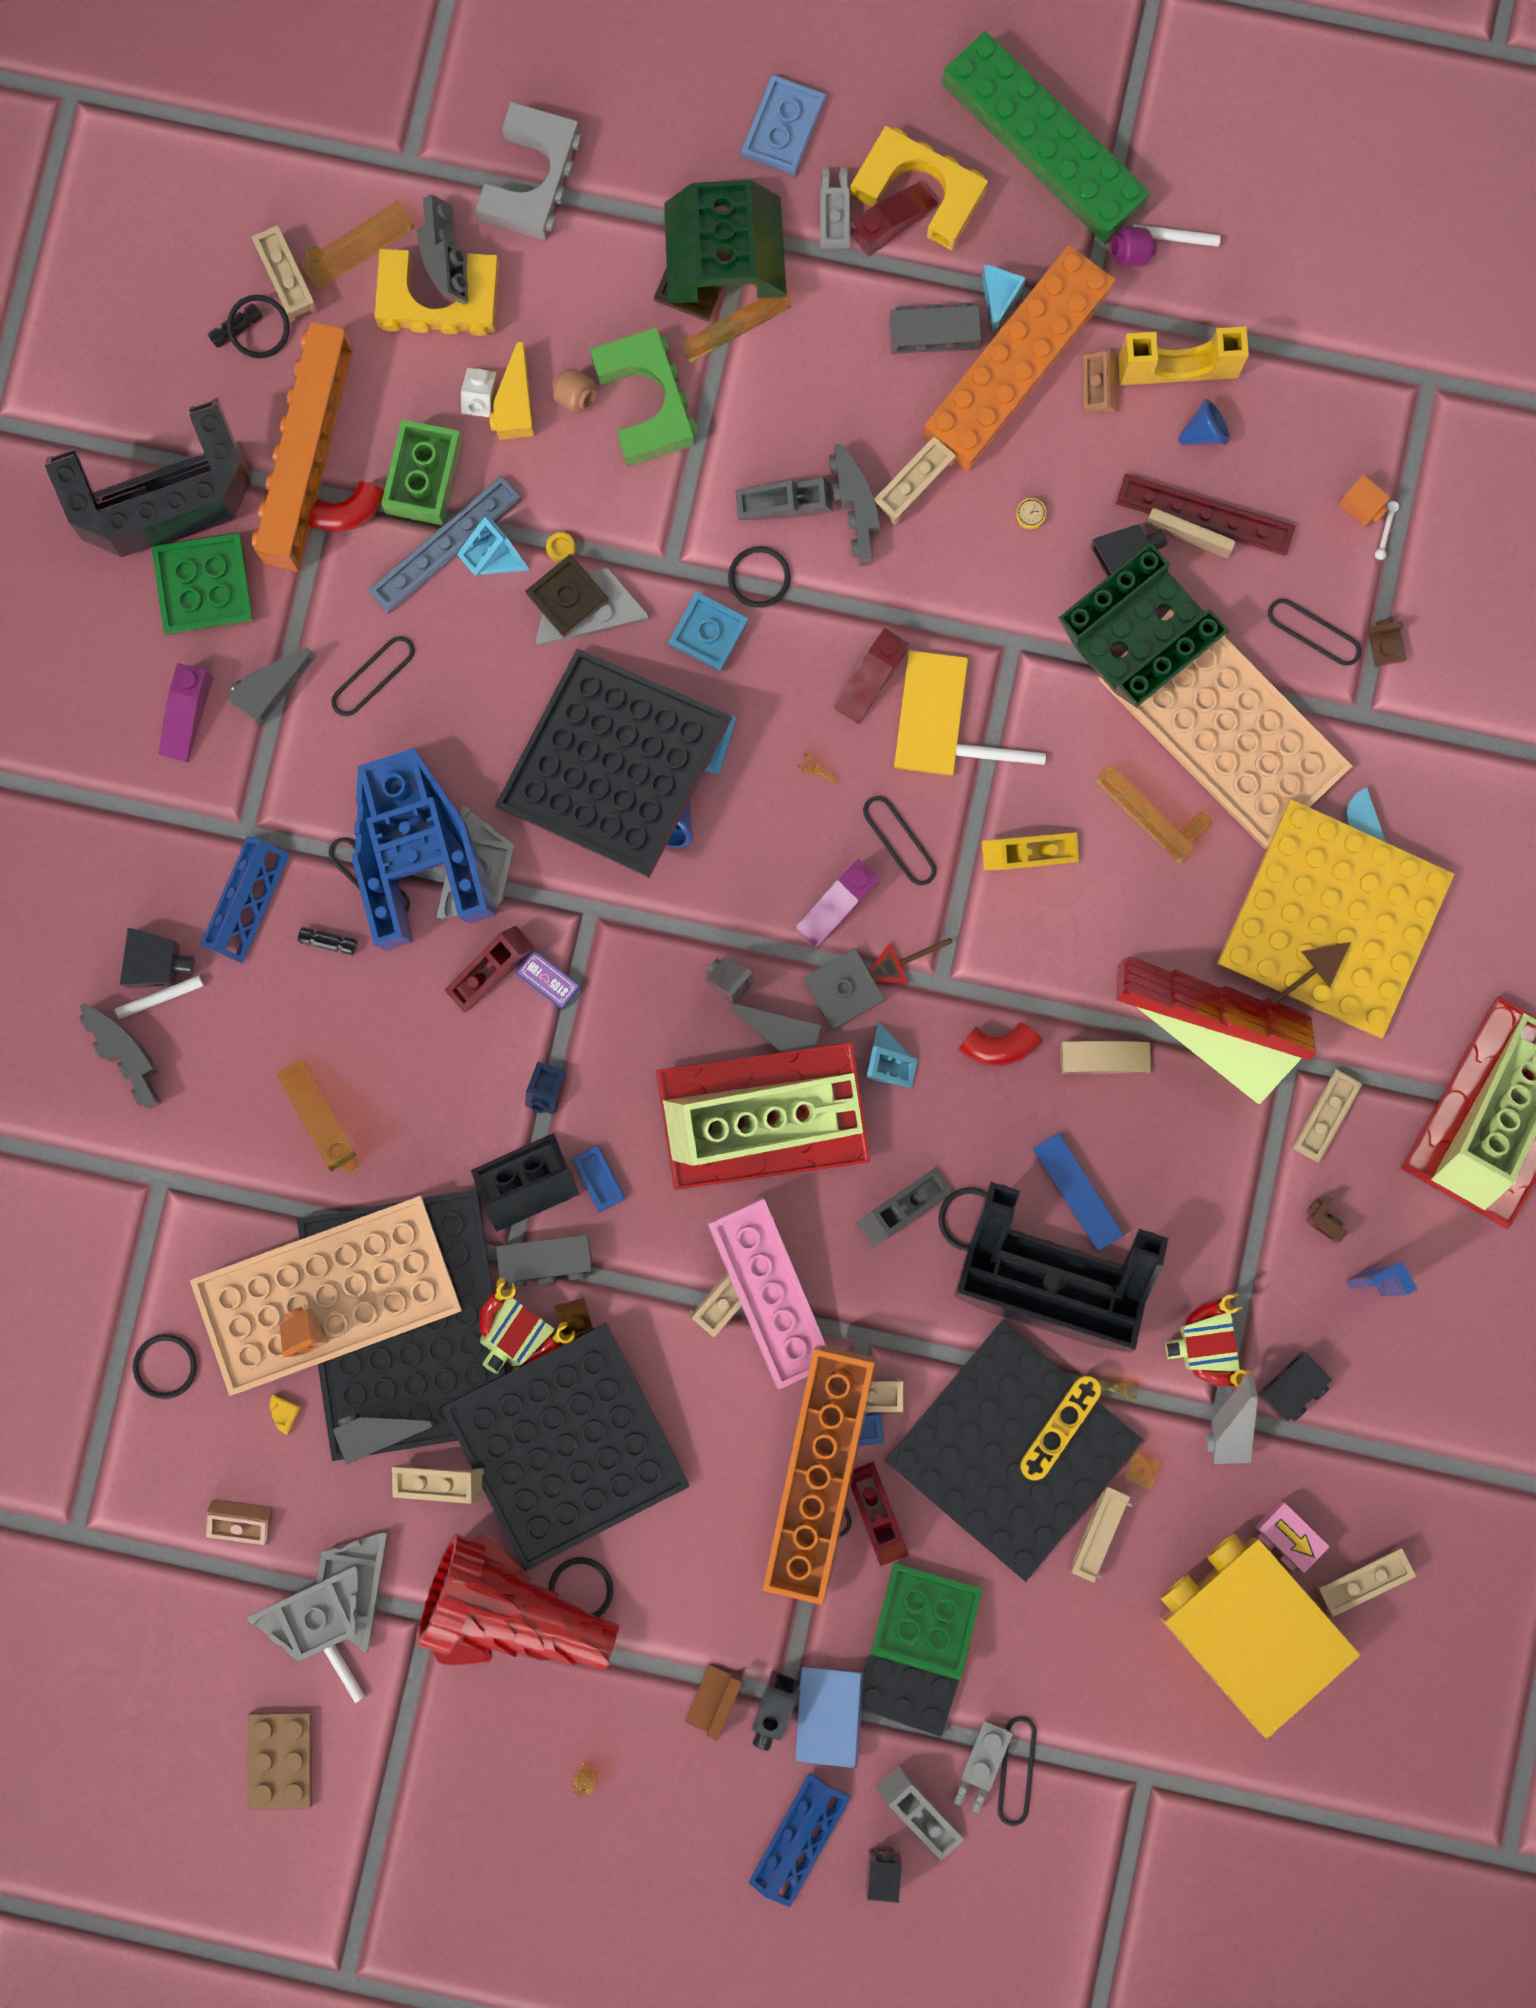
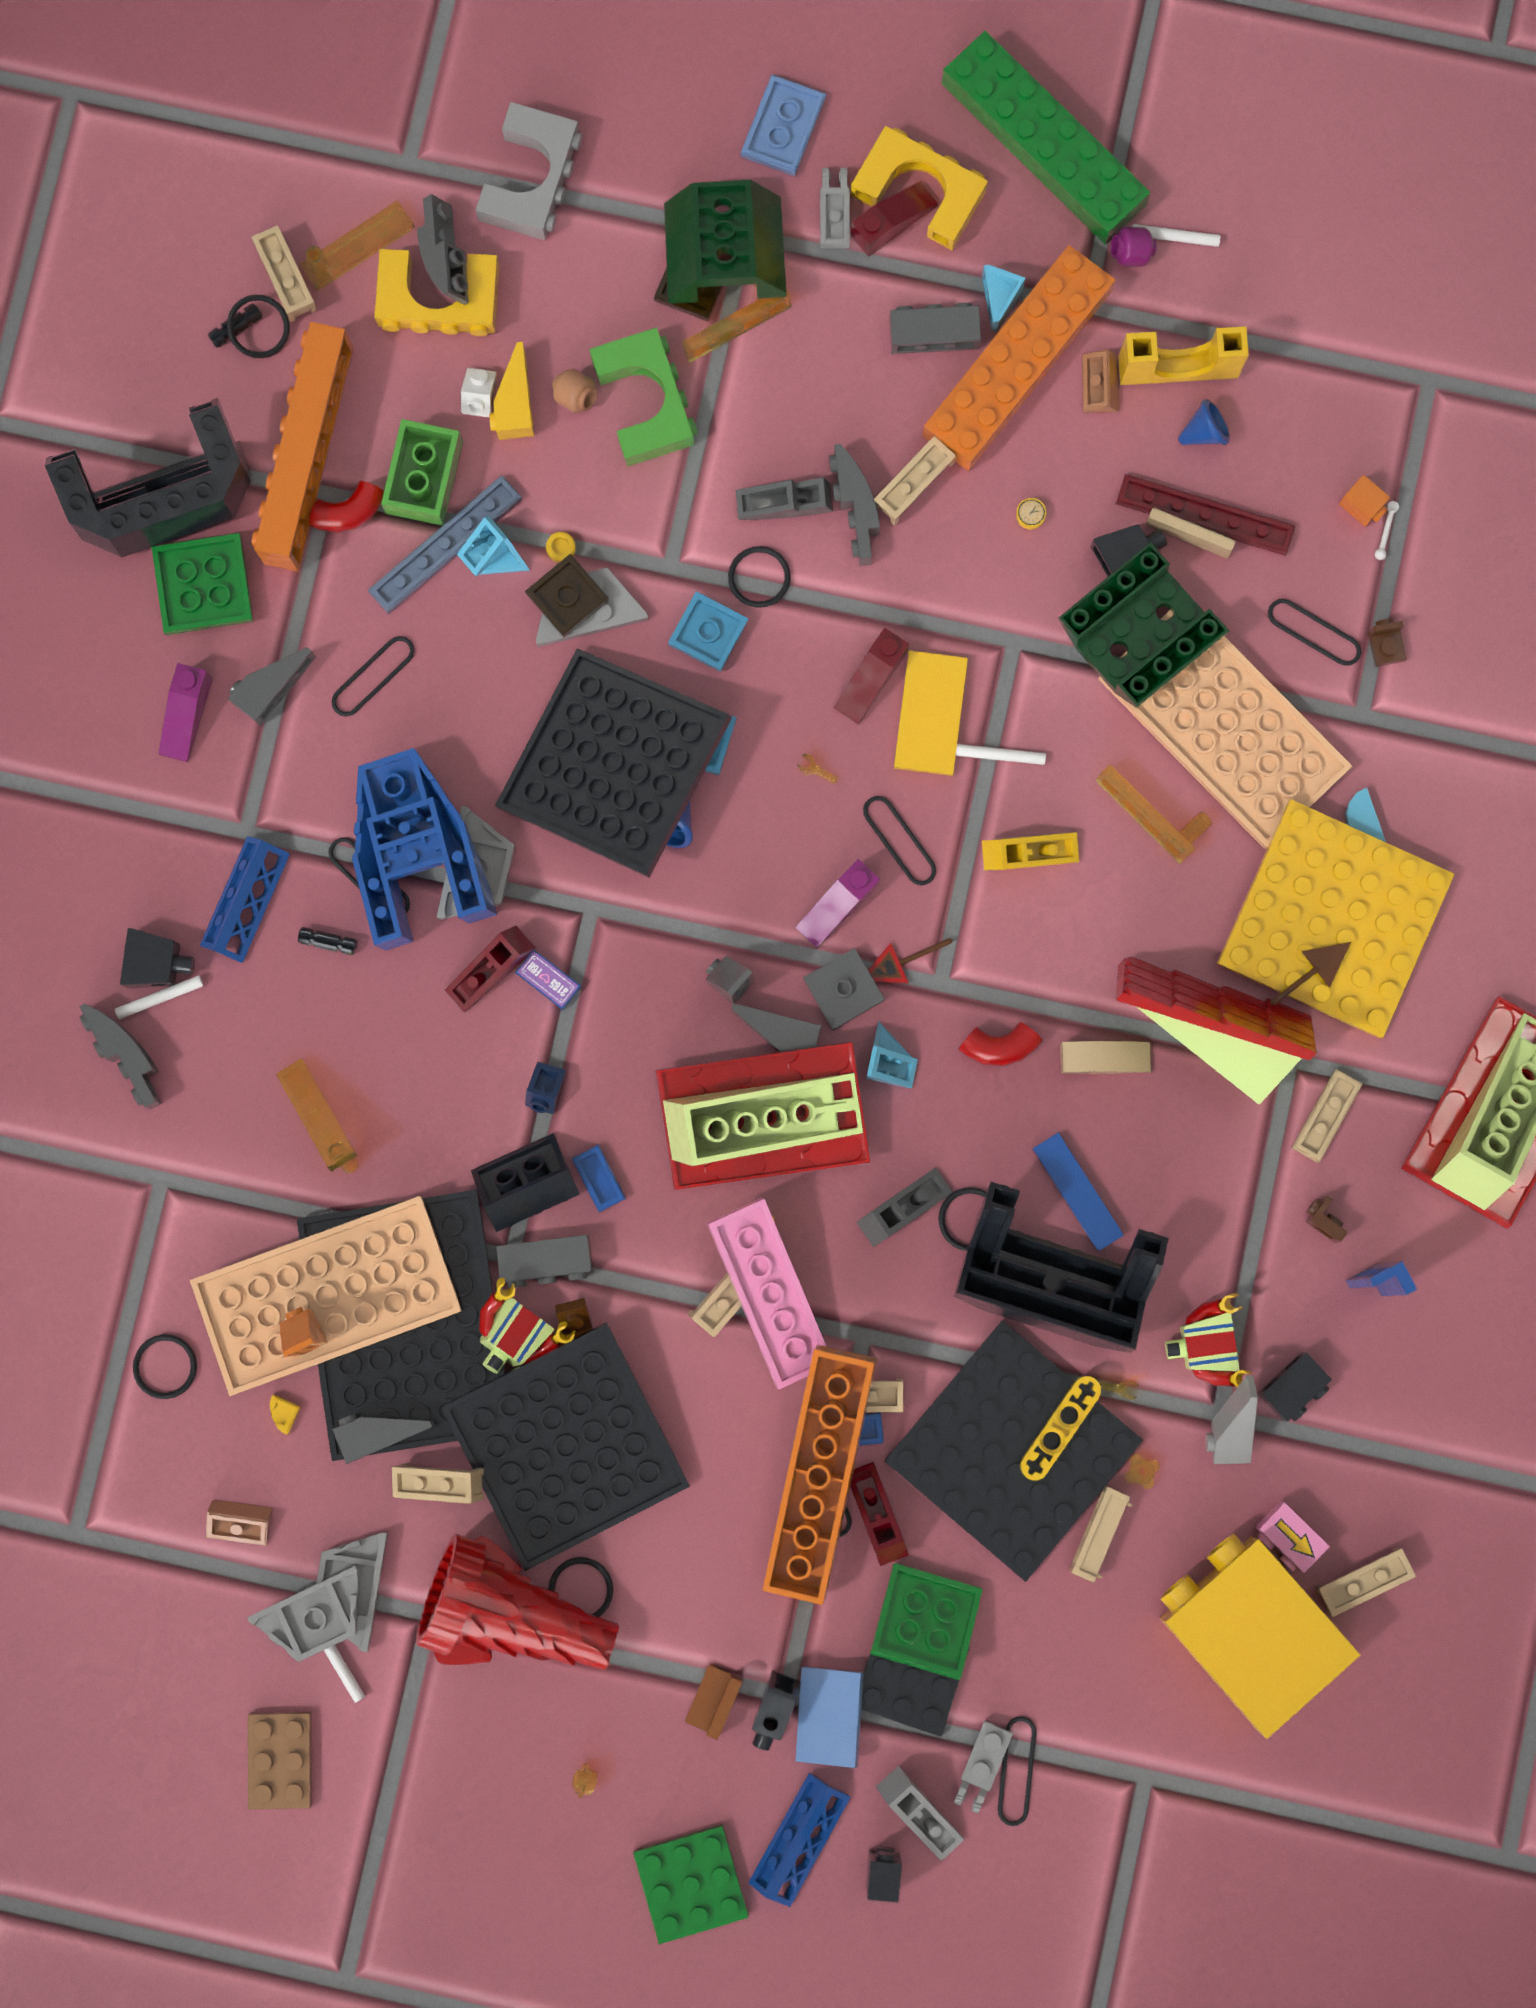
none -> green plate [633,1824,749,1945]

